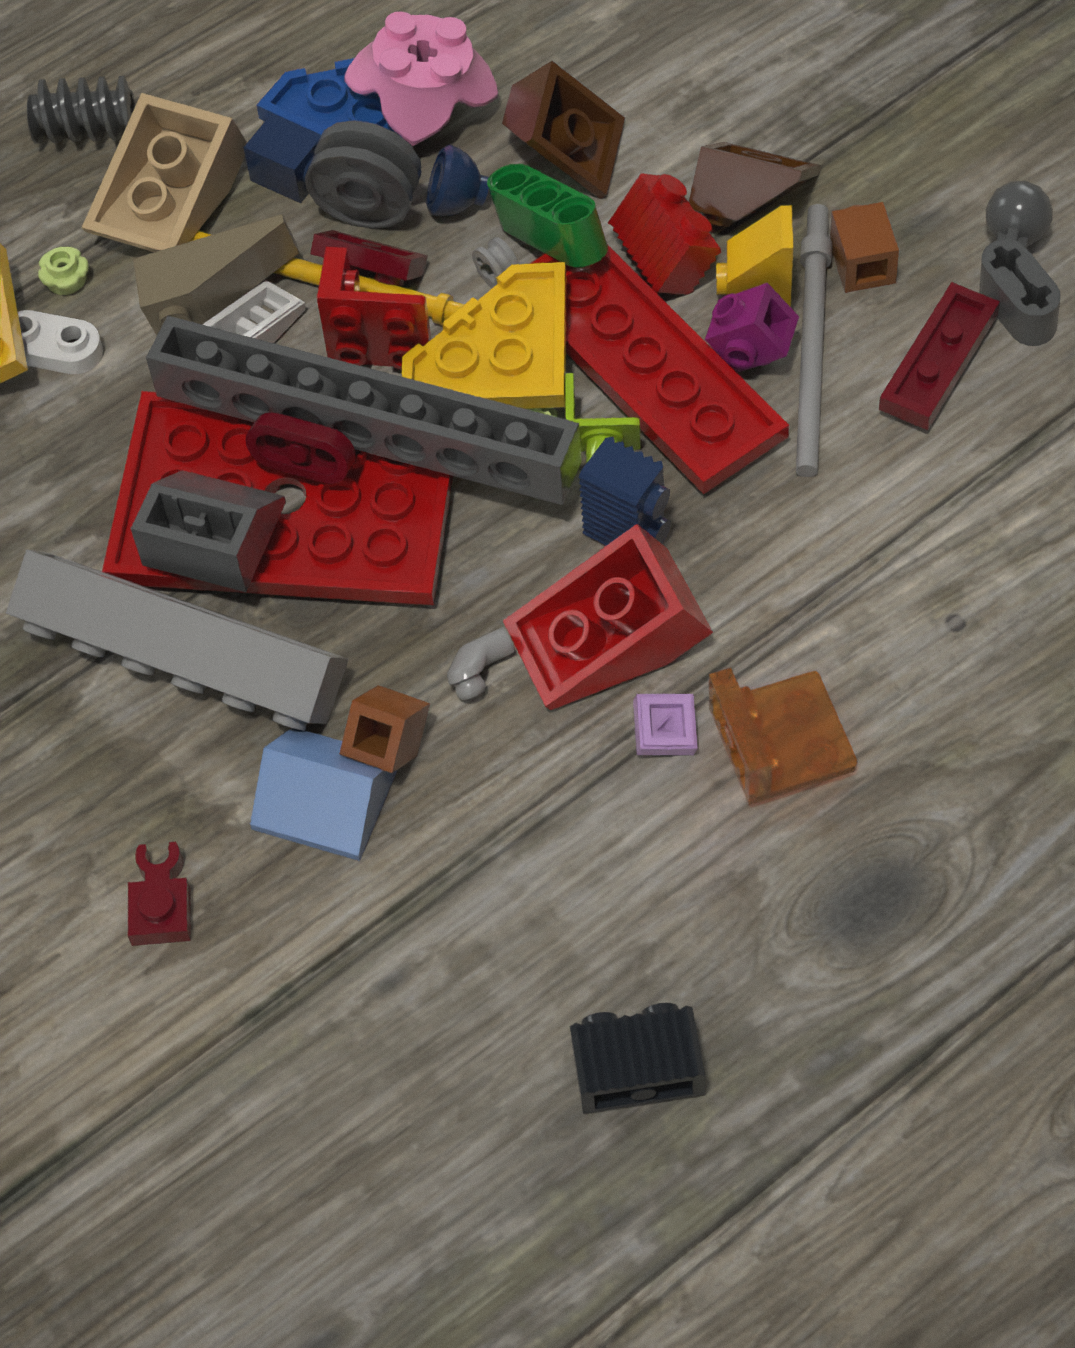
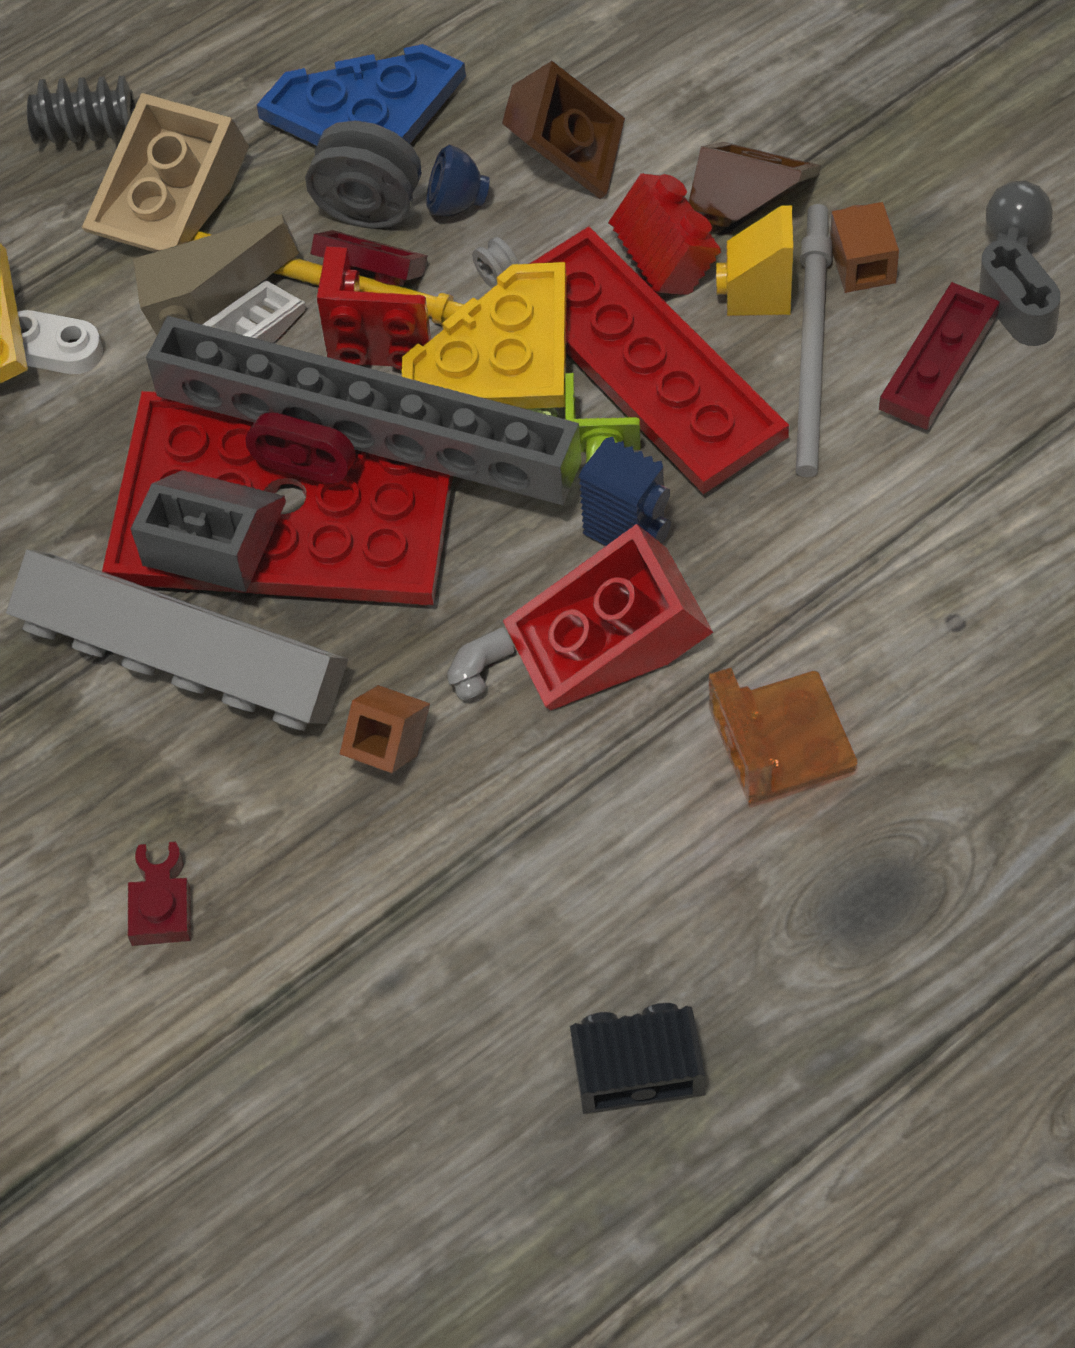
yellowish green plate [38,247,89,295] -> none
dark blue brick [243,113,321,204] -> none
medium blue slope [250,728,397,861] -> none
bright pink brick [344,12,498,146] -> none
green beam [487,164,608,267] -> none
lavender tile [633,694,698,755] -> none
magenta brick [705,283,799,373] -> none

